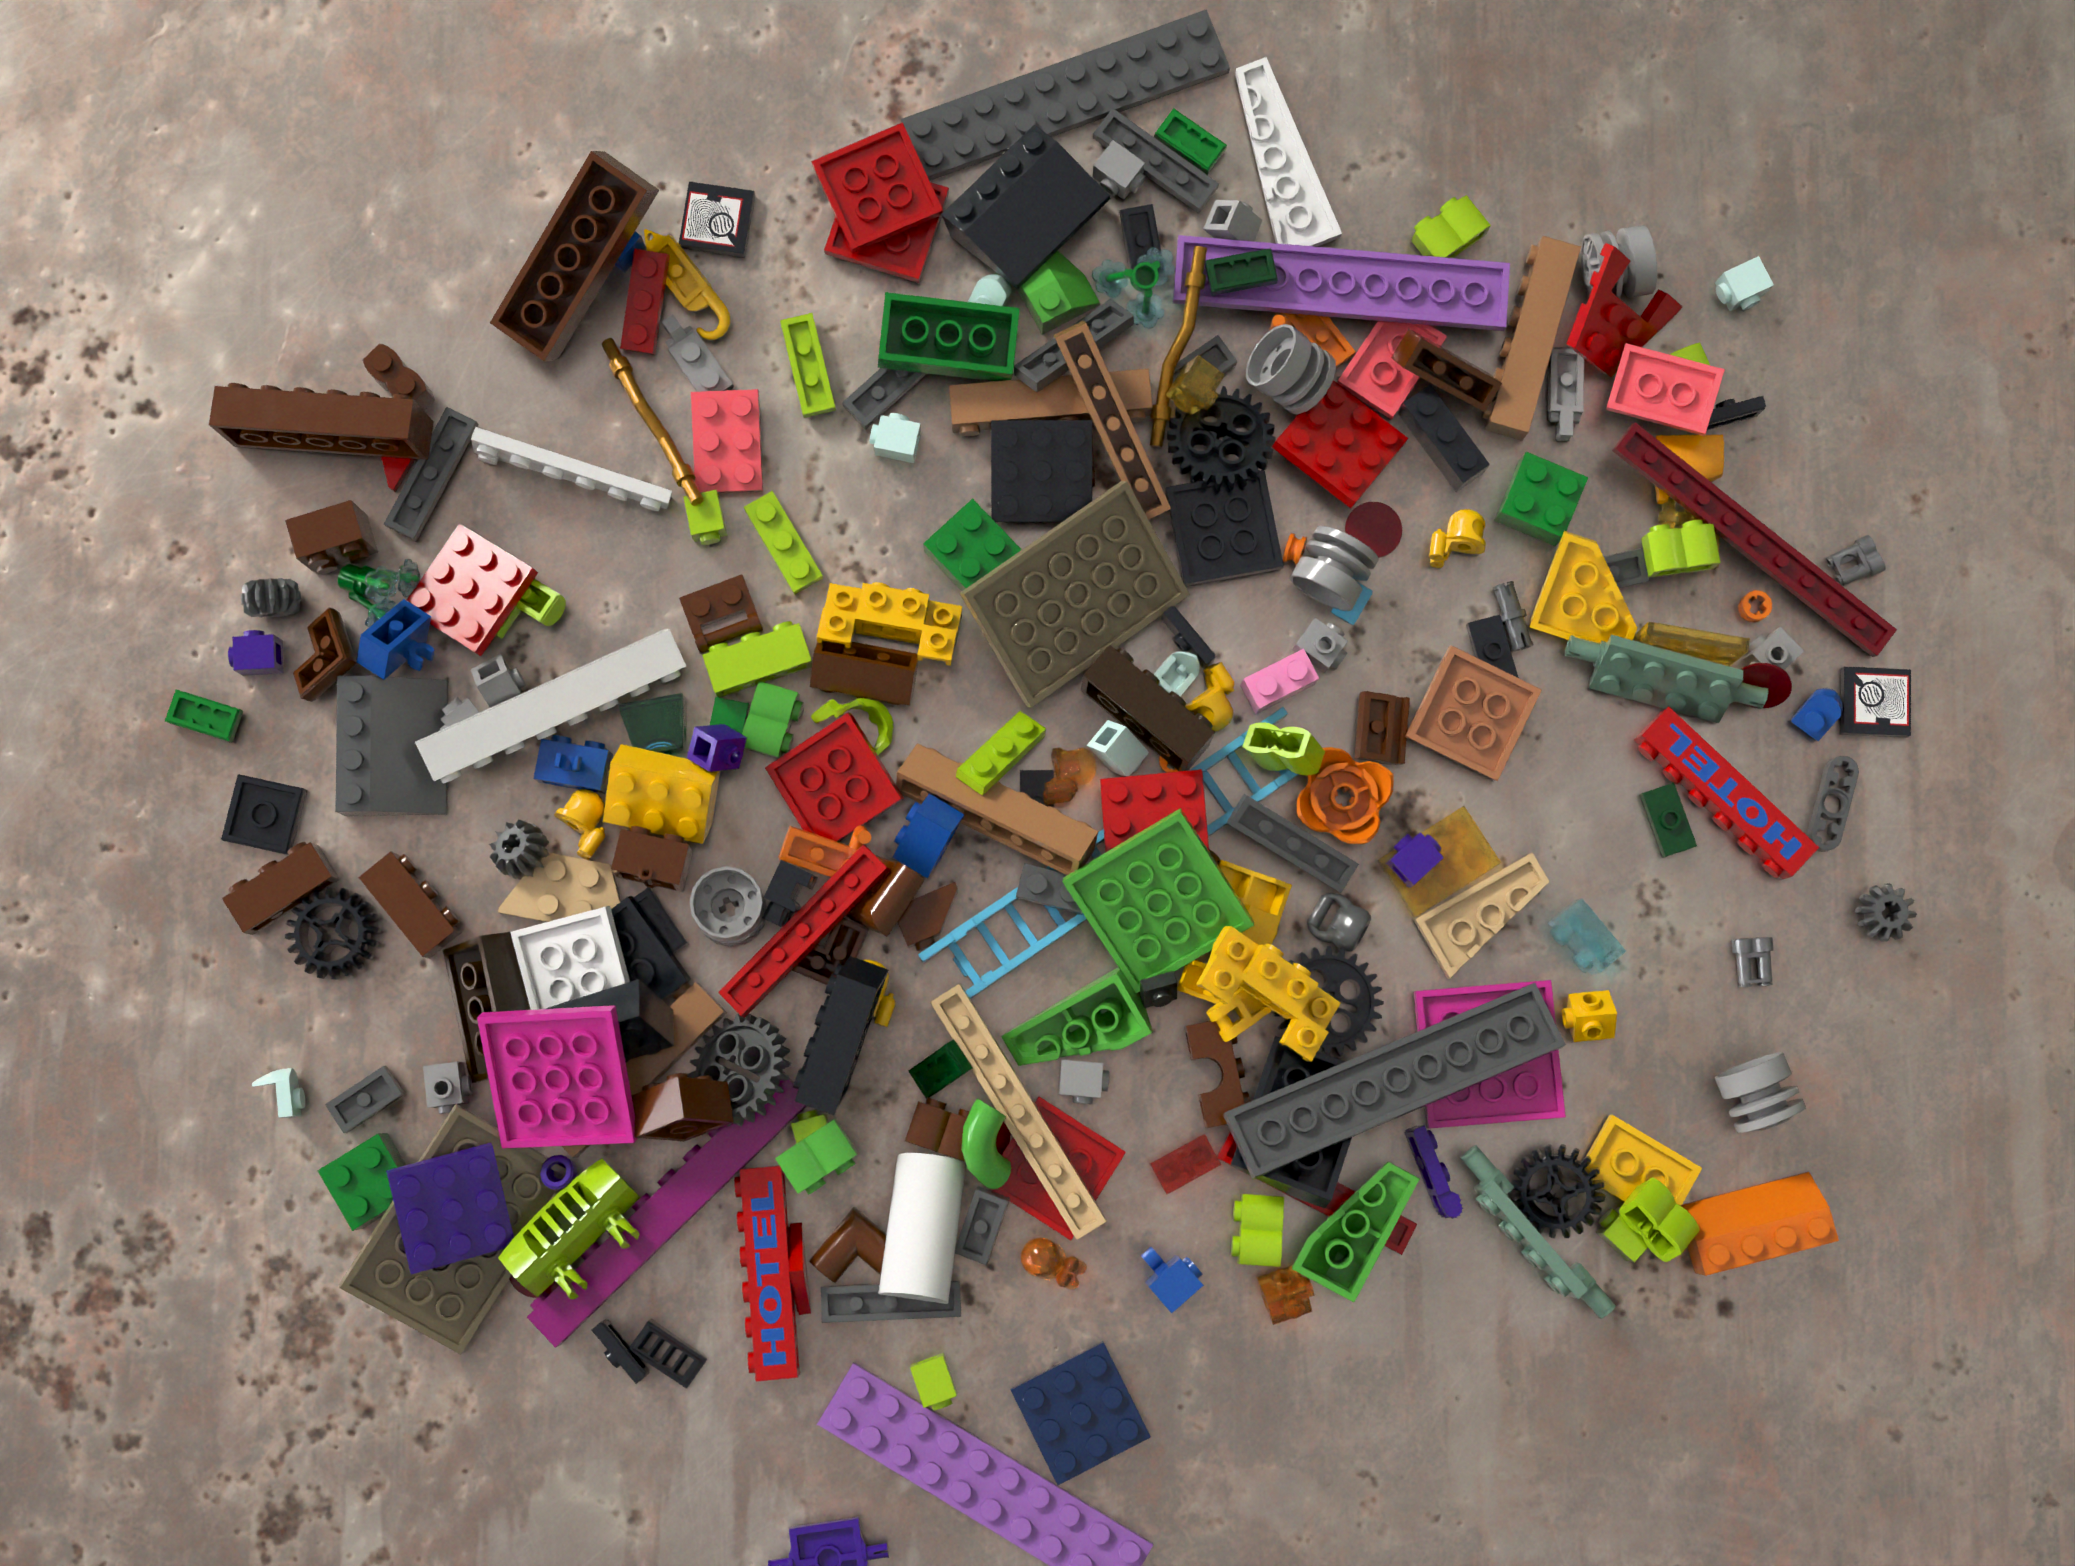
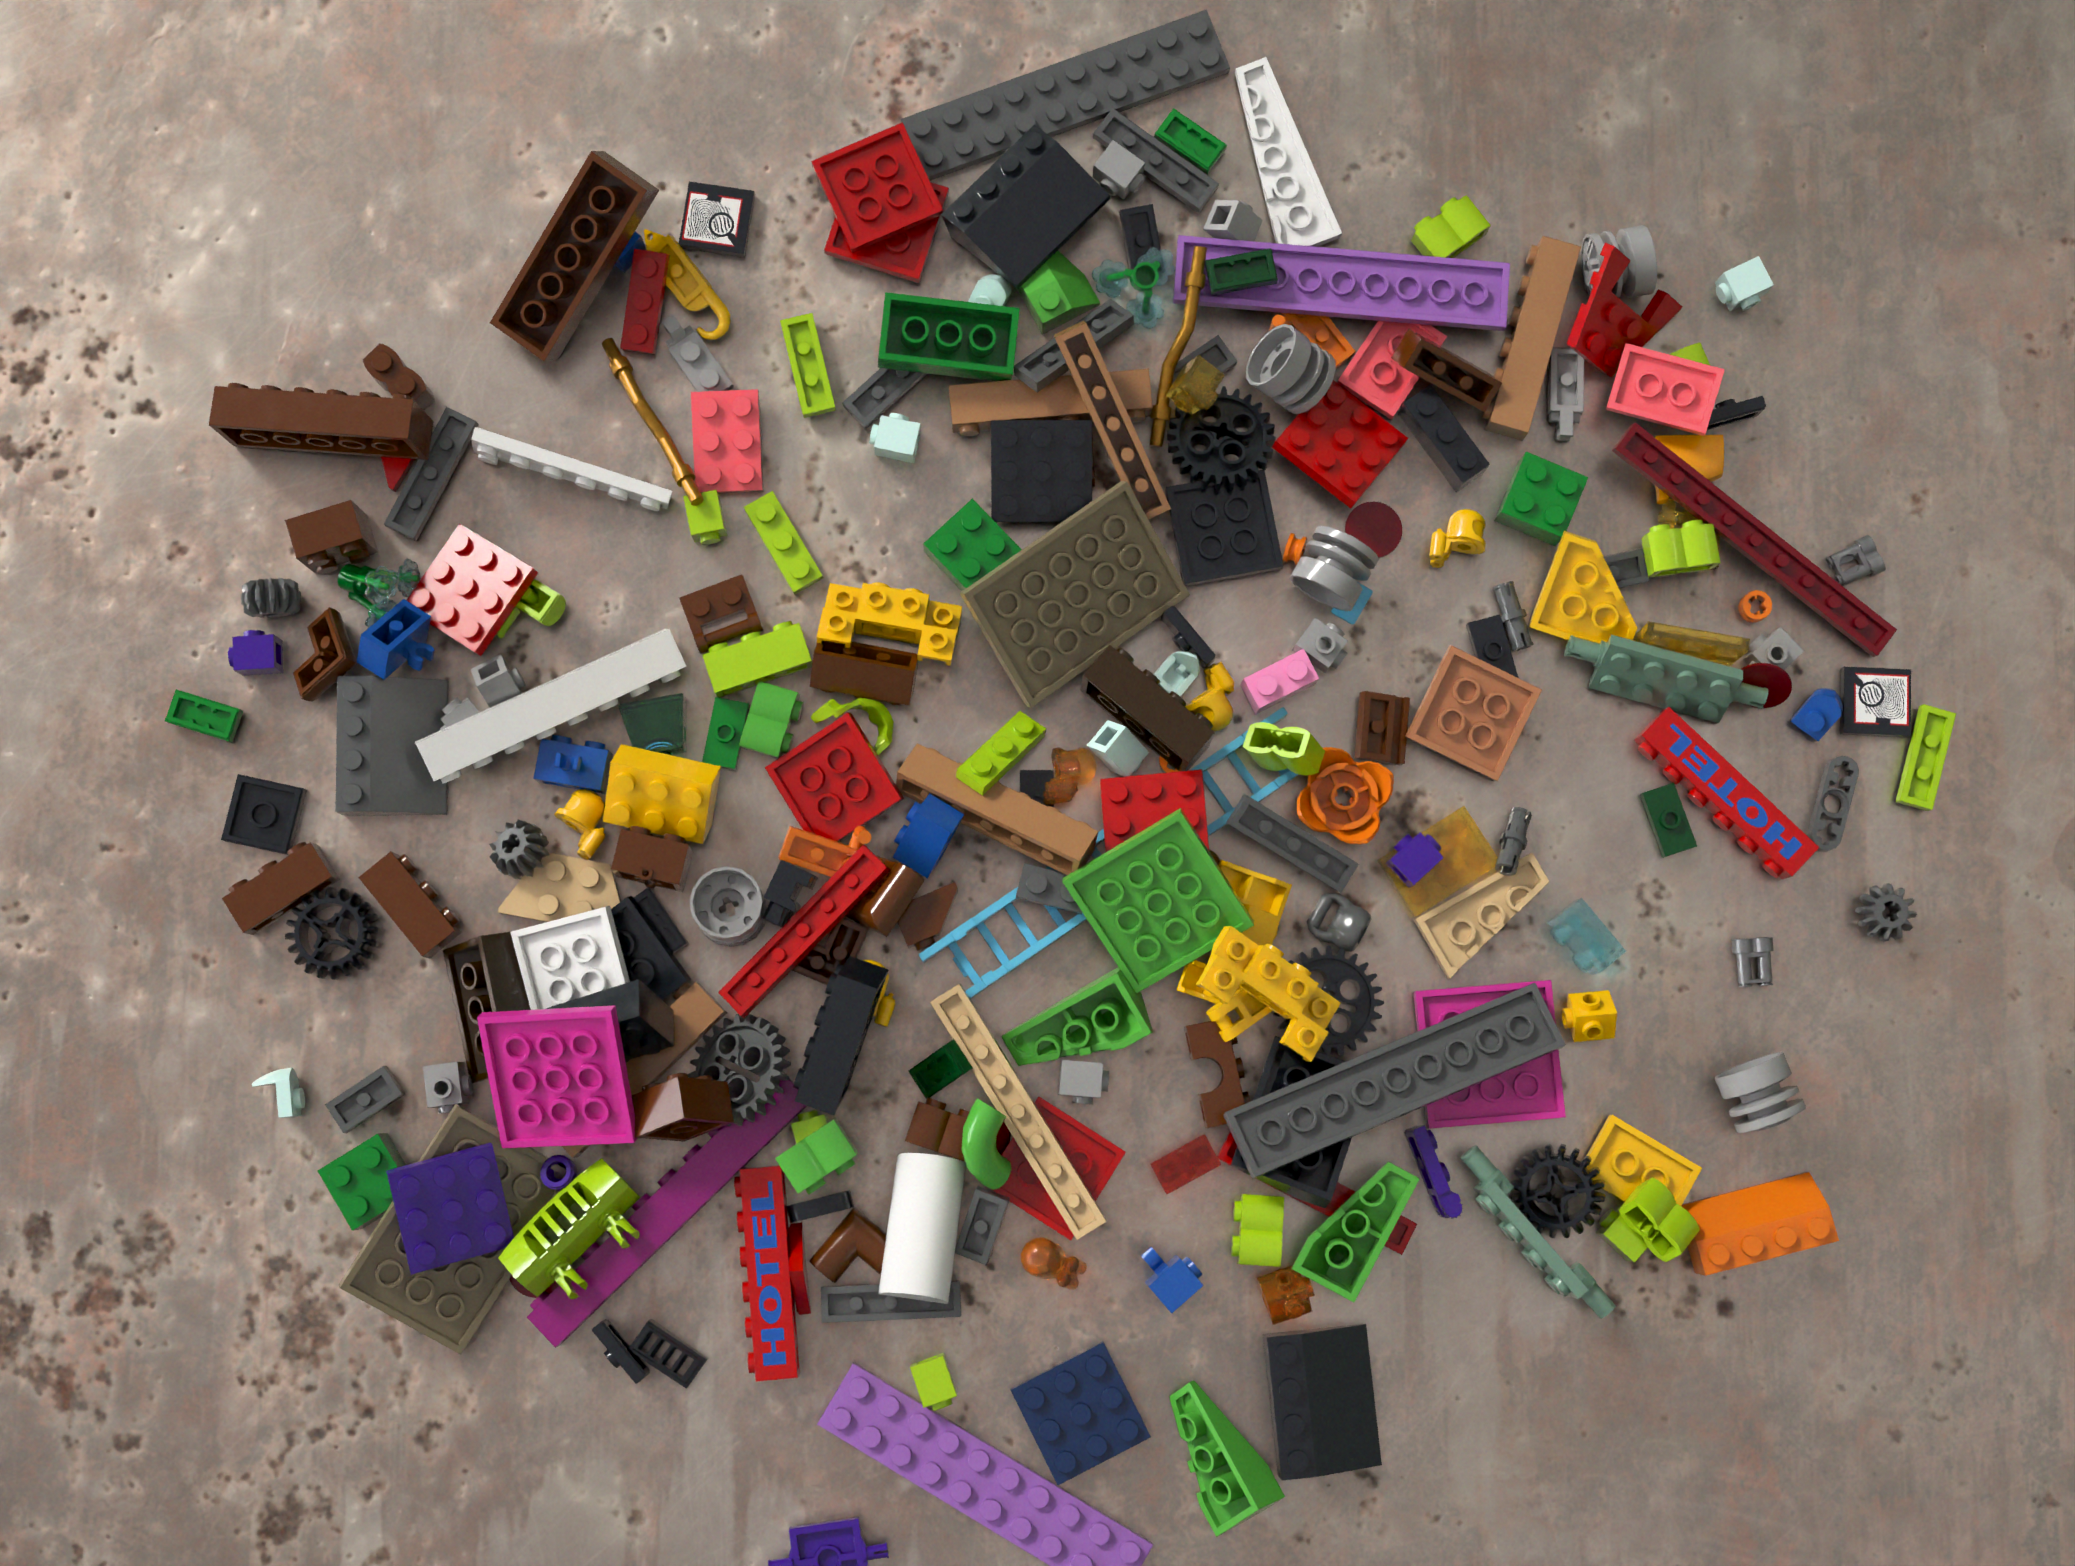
dark purple brick [687,724,747,772] -> none
pearl dark grey plate [1140,971,1177,1008] -> none
none -> black beam [786,1190,854,1223]
none -> bright green wedge [1169,1380,1285,1537]
none -> black slope [1262,1324,1382,1481]
none -> dark grey pin [1495,807,1532,876]
none -> lime plate [1895,704,1956,811]

